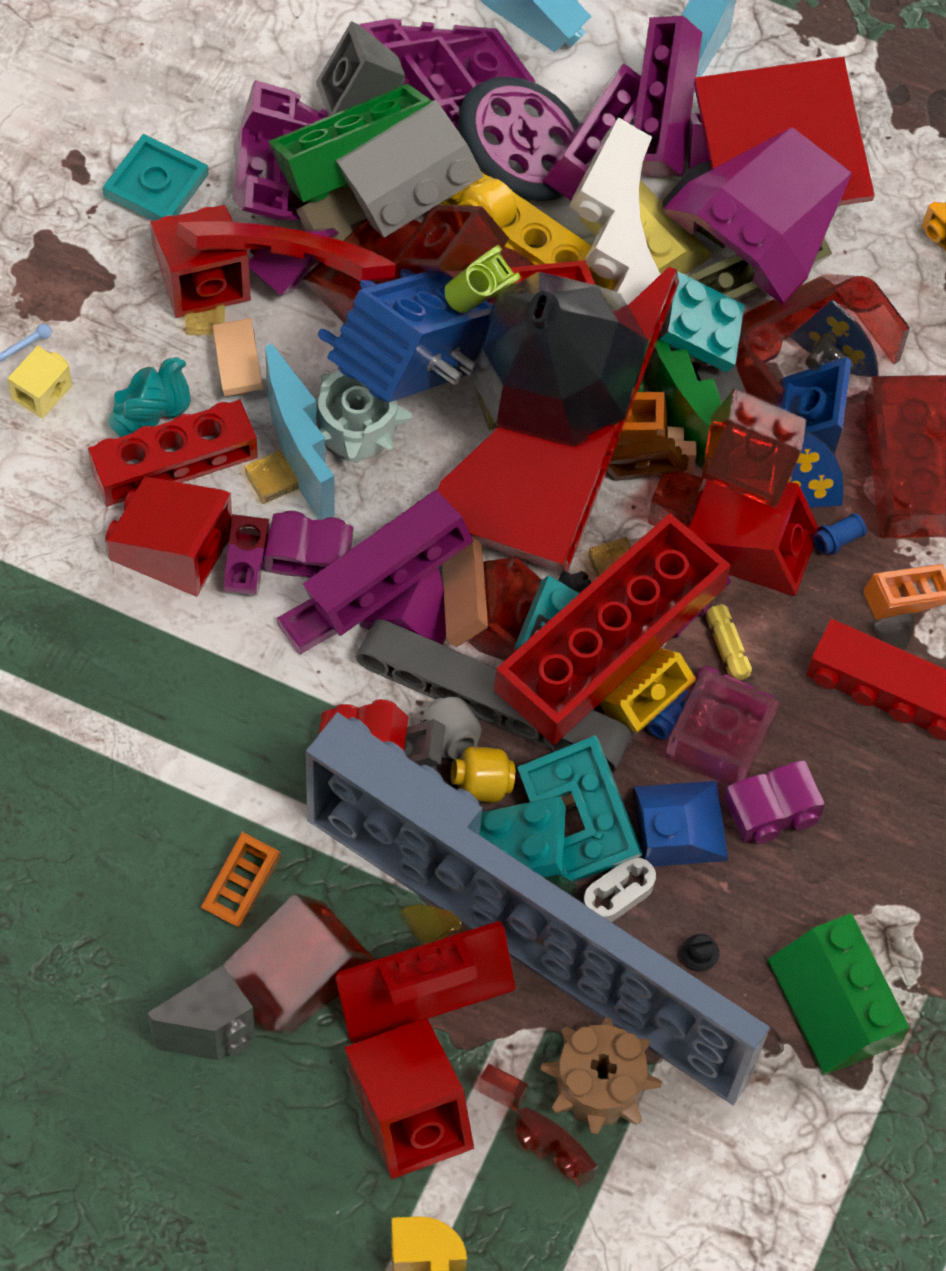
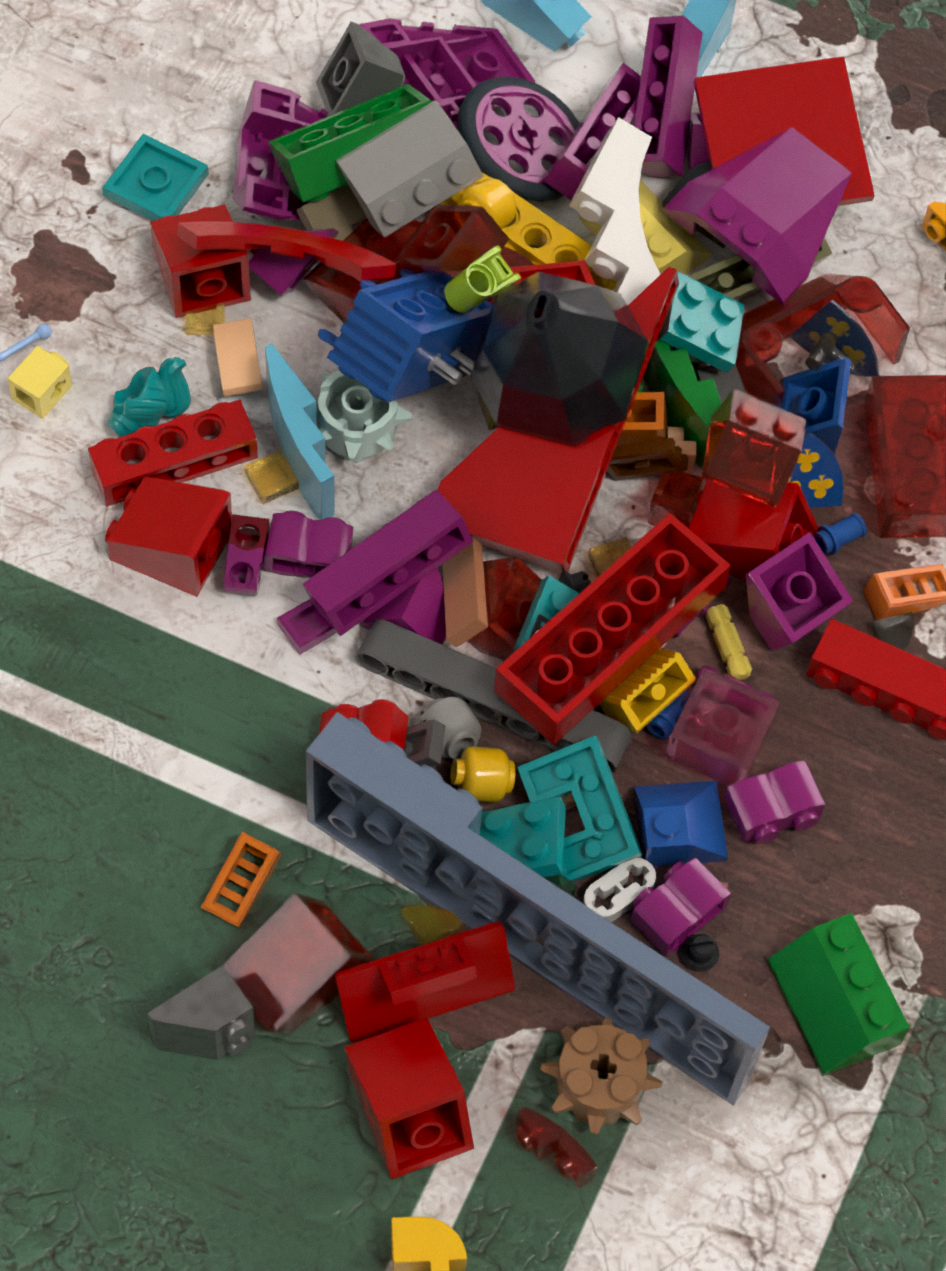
clear red tile [478,1063,528,1112] -> none
none -> magenta brick [631,858,731,957]
none -> magenta slope [745,532,854,651]

